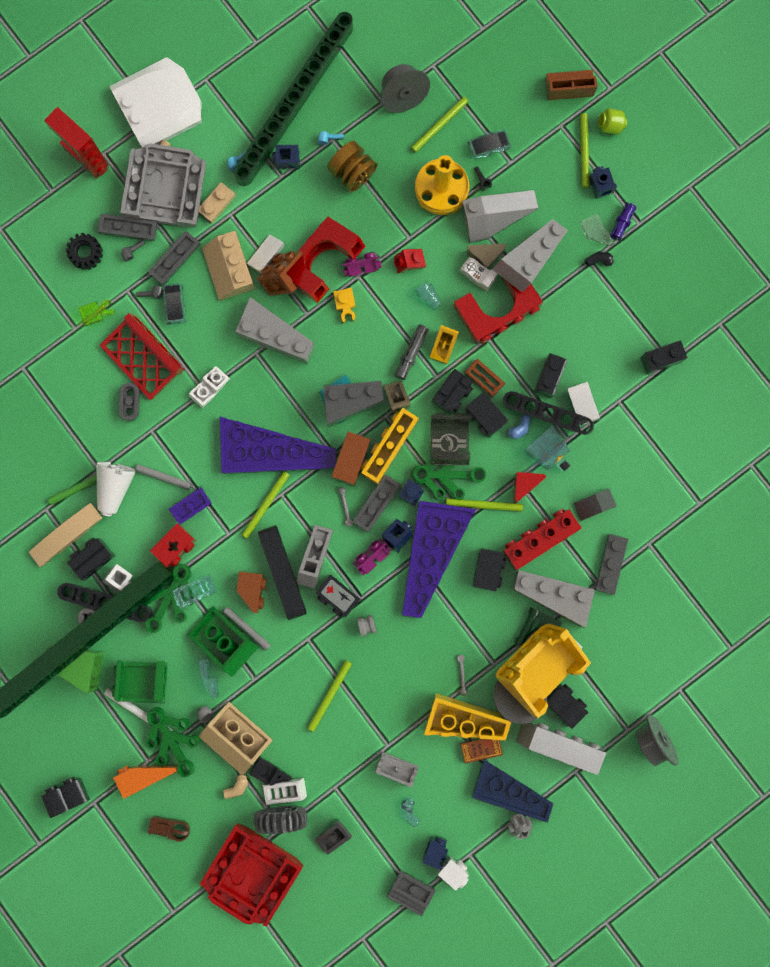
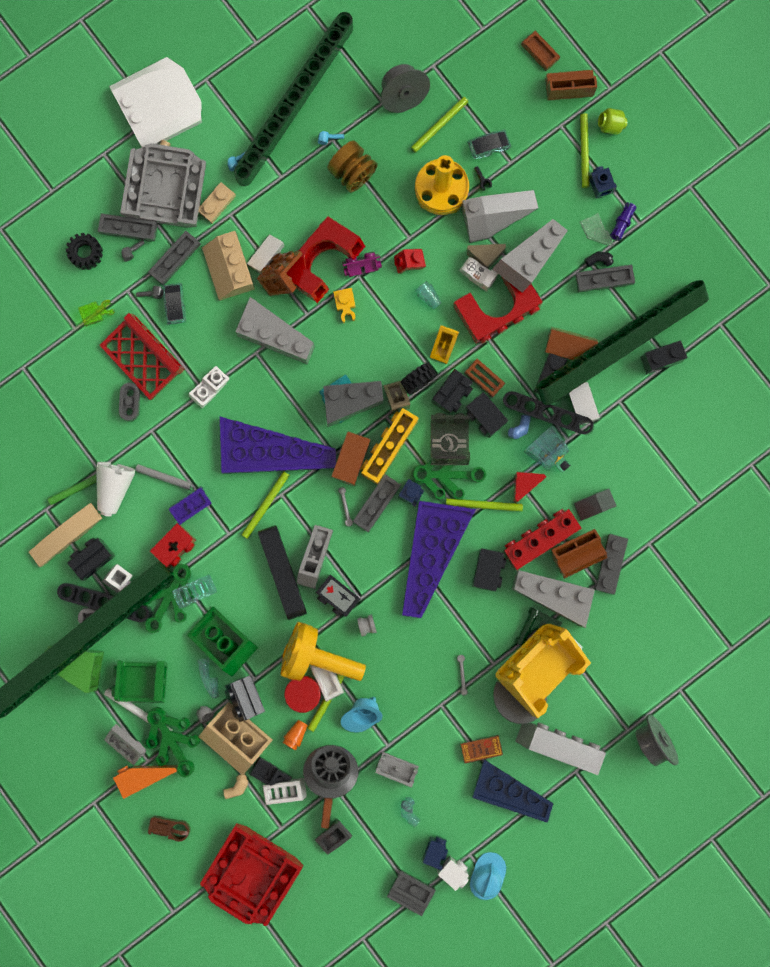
black brick [41,777,90,818] -> none
red arch [44,106,109,179] -> none
light grey bar [222,607,271,650] -> none
dark orange slope [237,572,267,613] -> none
dark grey gear [254,805,308,834] -> none
dark blue brick [272,145,300,170] -> none
magenta hinge [352,538,391,575] -> none
dark blue brick [382,519,413,553] -> none
dark grey pin [394,324,429,380] -> none
yellow wedge [424,693,511,740] -> none
light grey gear [507,814,533,840] -> none
black brick [547,684,589,729] -> none
none -> light grey bracket [104,724,146,765]
none -> brick [225,675,265,722]
none -> yellow piece [280,622,366,681]
none -> orange cone [282,720,308,751]
none -> red head [284,675,321,713]
none -> dark grey piece [303,745,358,799]
none -> white tile [310,665,345,701]
none -> dark orange tile [321,798,333,829]
none -> medium azure piece [340,696,383,732]
none -> black tyre [400,362,437,395]
none -> medium azure piece [470,852,506,900]
none -> dark orange tile [521,30,560,71]
none -> dark green beam [536,280,709,405]
none -> dark orange piece [545,327,598,360]
none -> dark orange piece [552,529,607,579]
none -> dark grey plate [575,265,635,293]

